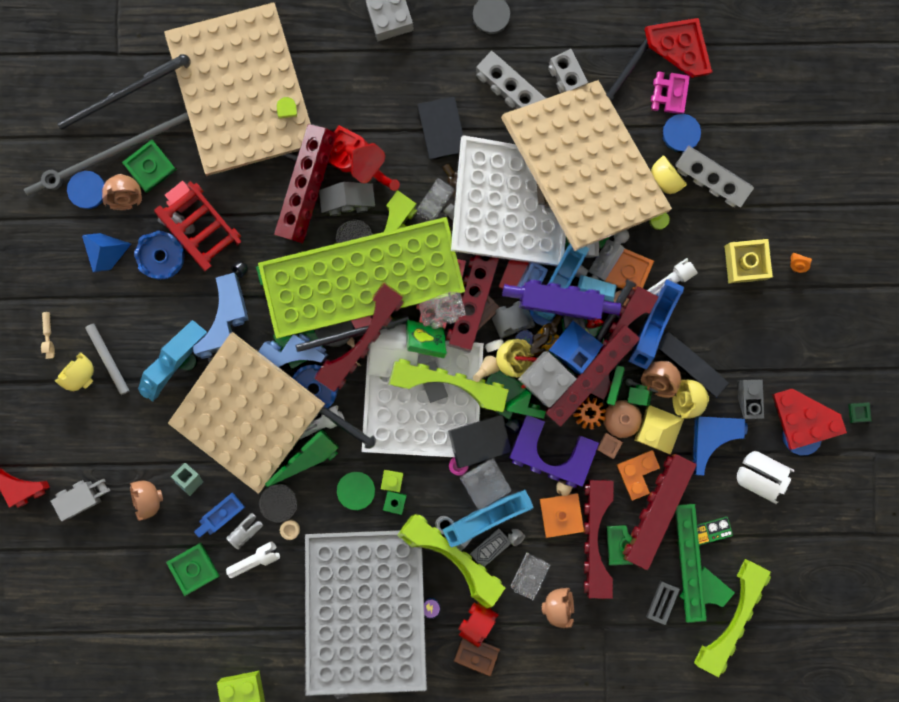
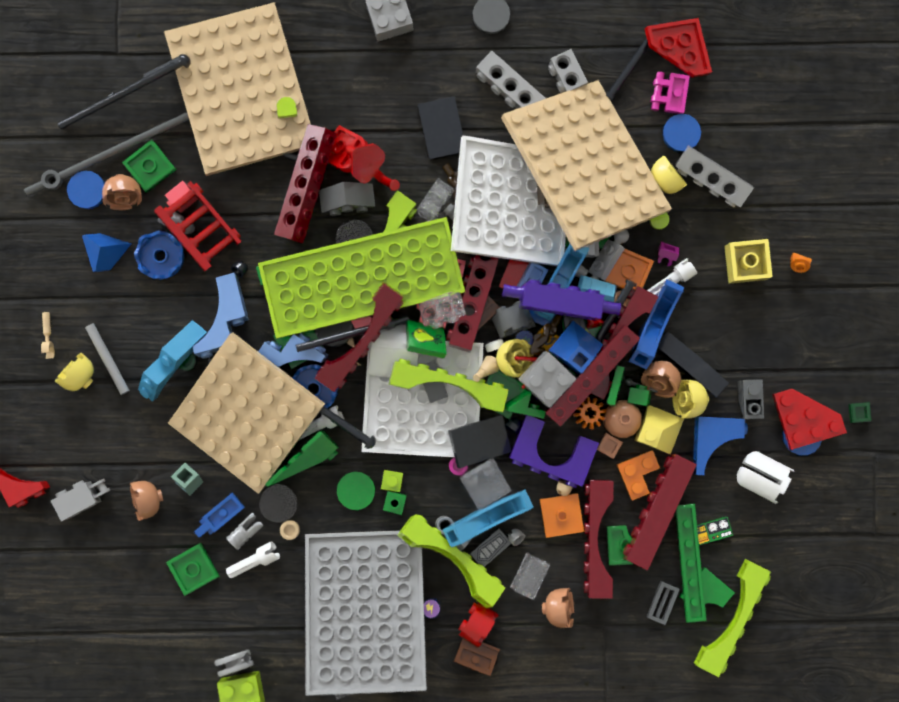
none -> light grey head [214,650,254,677]
none -> magenta tile [658,242,679,266]

